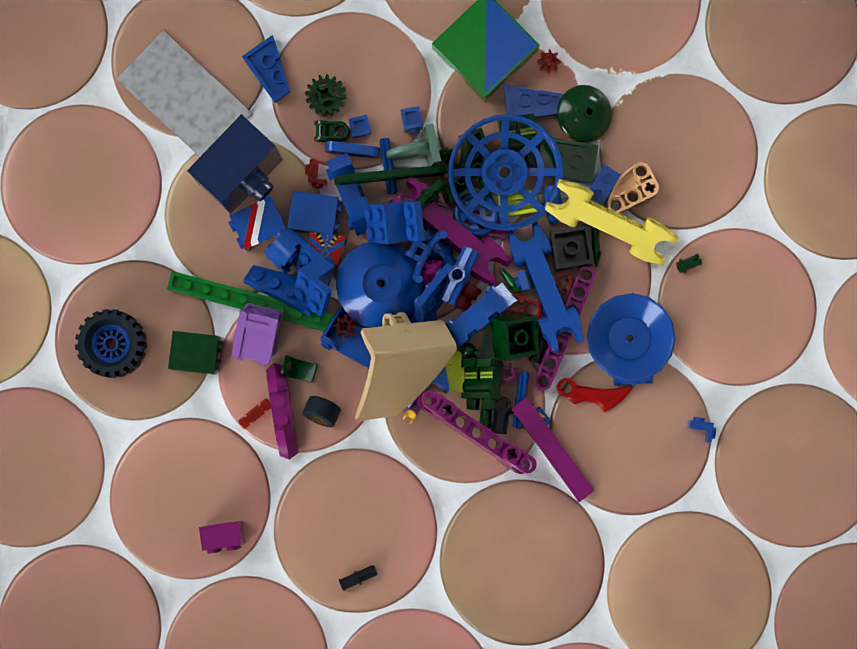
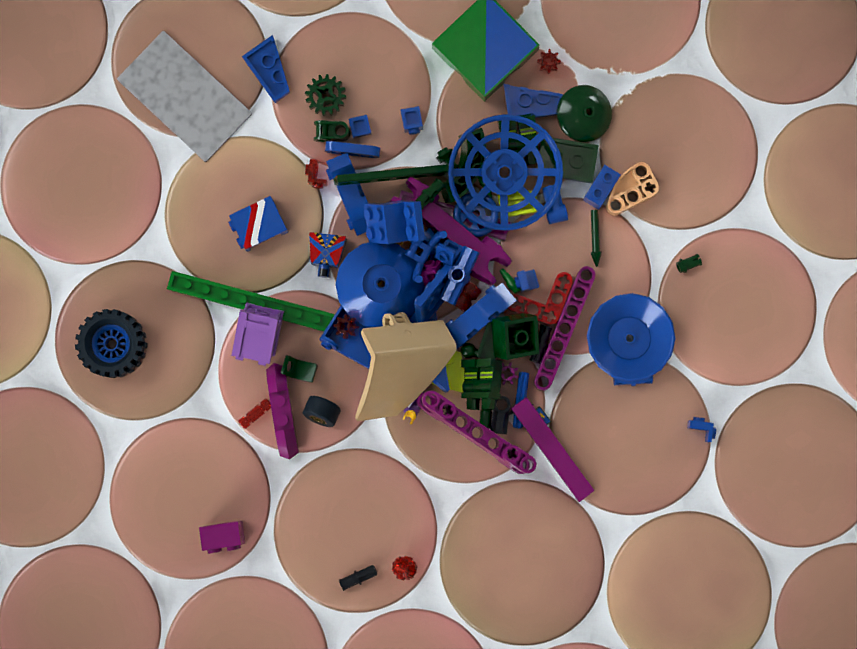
dark green brick [168,331,223,375] -> none
dark blue brick [187,114,283,214] -> none
blue wing [244,265,329,316] -> none
blue brick [264,229,310,273] -> none
blue brick [287,191,342,235] -> none
blue bracket [293,242,334,317] -> none
blue axle [380,138,397,194] -> none
sand green tile [386,124,441,166] -> none
blue piece [507,221,584,353] -> none
light yellow piece [545,179,678,265] -> none
black brick [549,225,594,271] -> none
red piece [556,378,633,412] -> none
none -> clear red gear [392,556,417,581]
none -> blue bracket [435,239,463,266]

